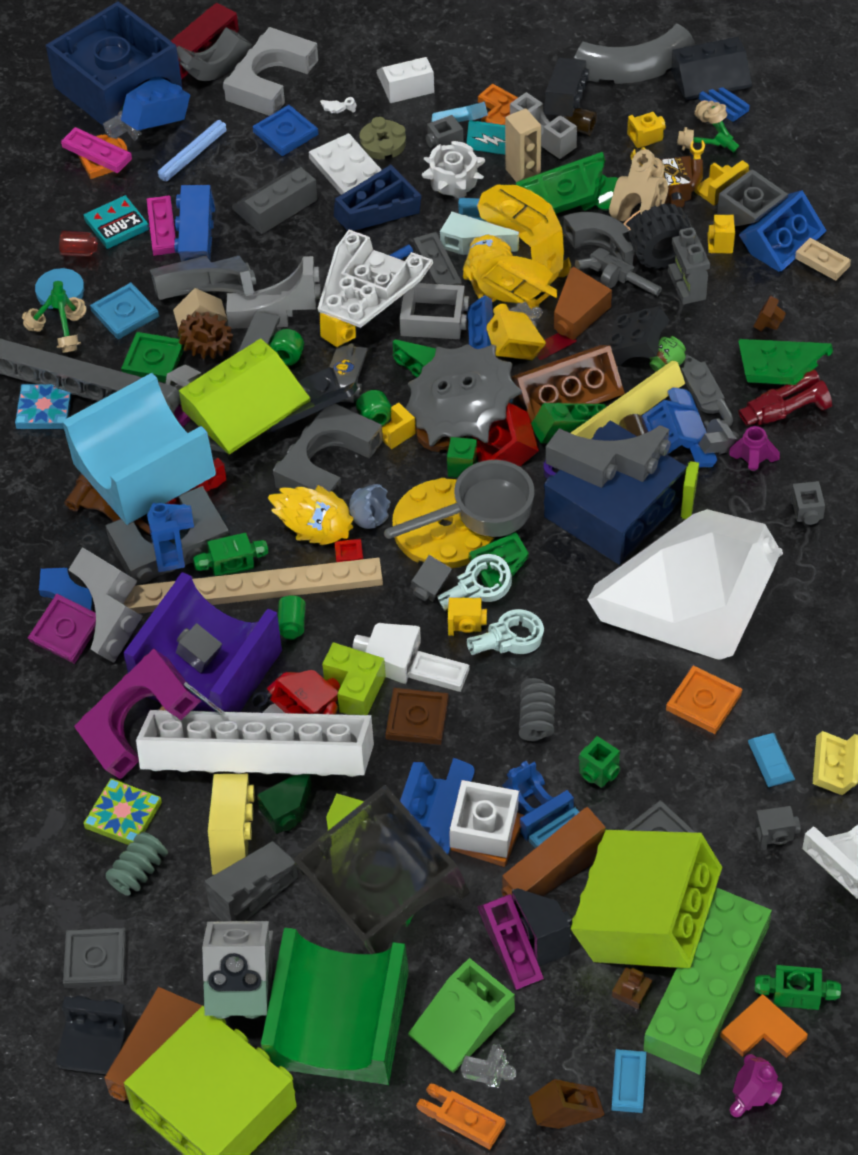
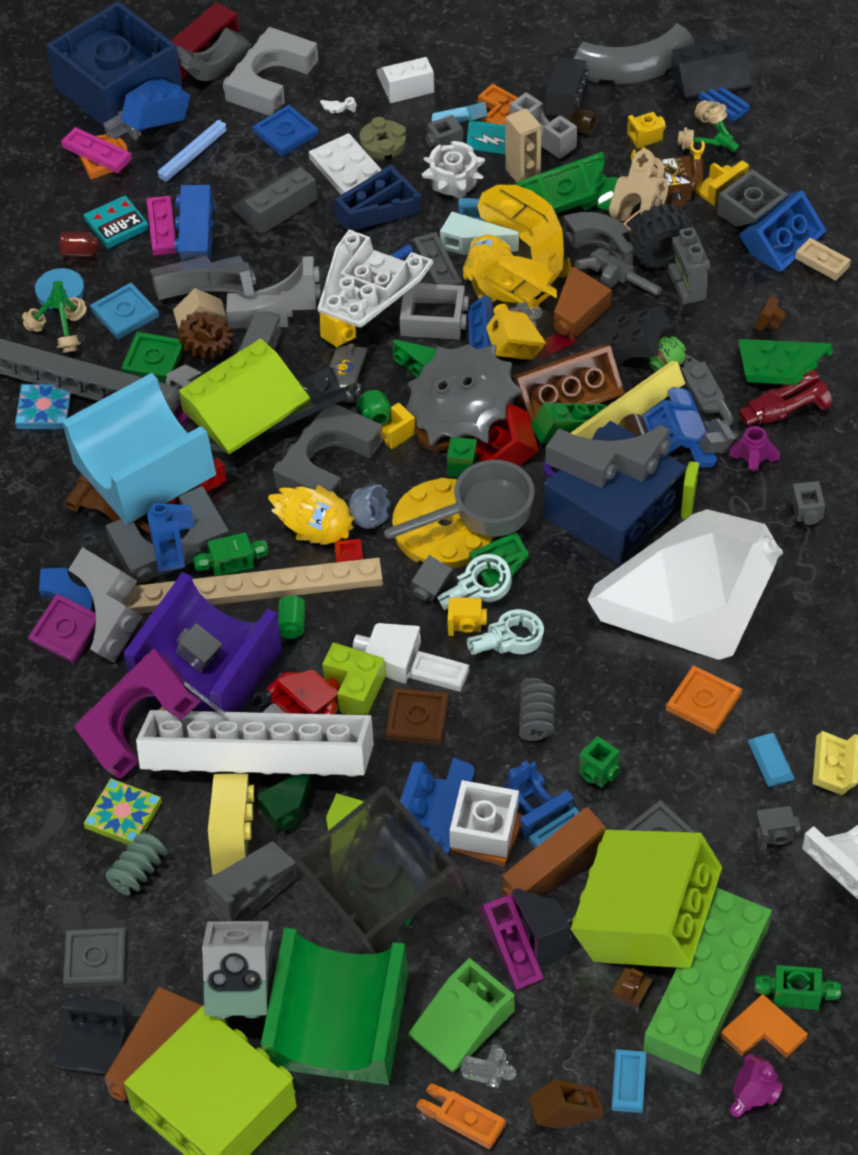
green head [270,329,304,366] -> none
yellow brick [707,215,735,253] -> none

